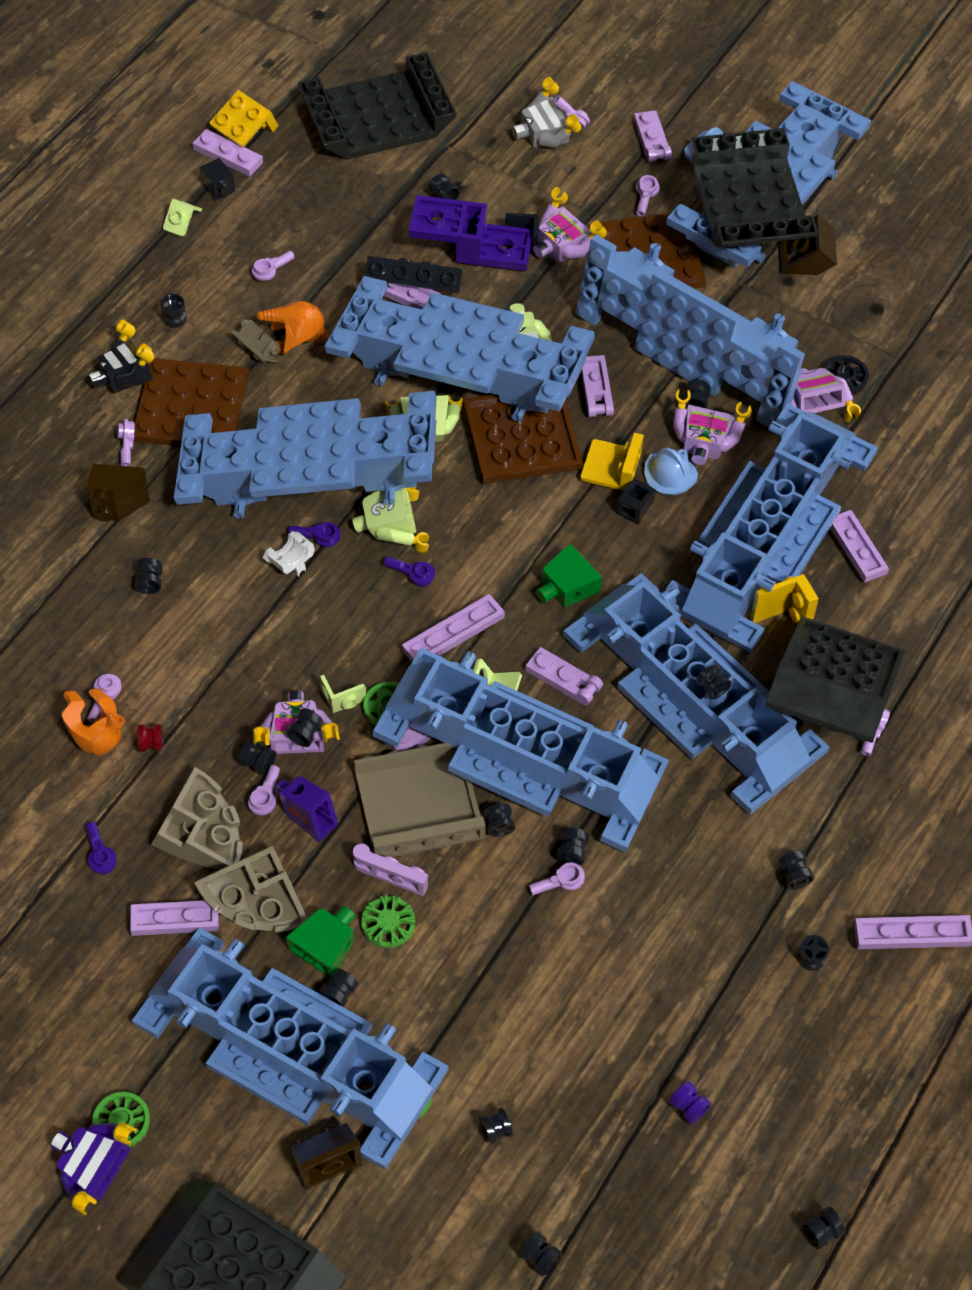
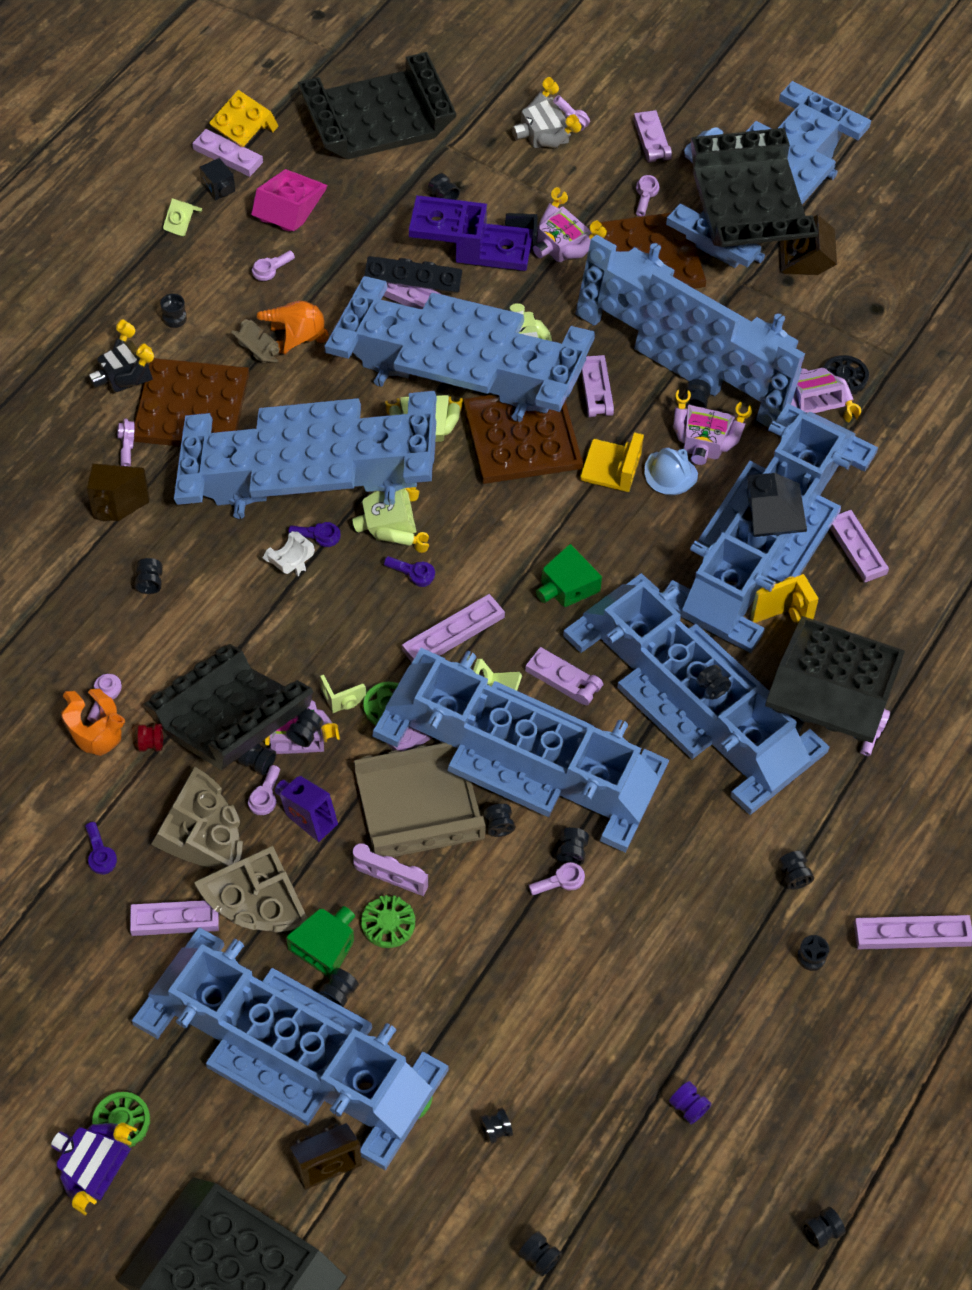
black brick [616,478,656,525] -> none
none -> pearl dark grey slope [143,644,313,770]
none -> dark pink slope [252,169,327,231]
none -> black slope [747,473,807,537]

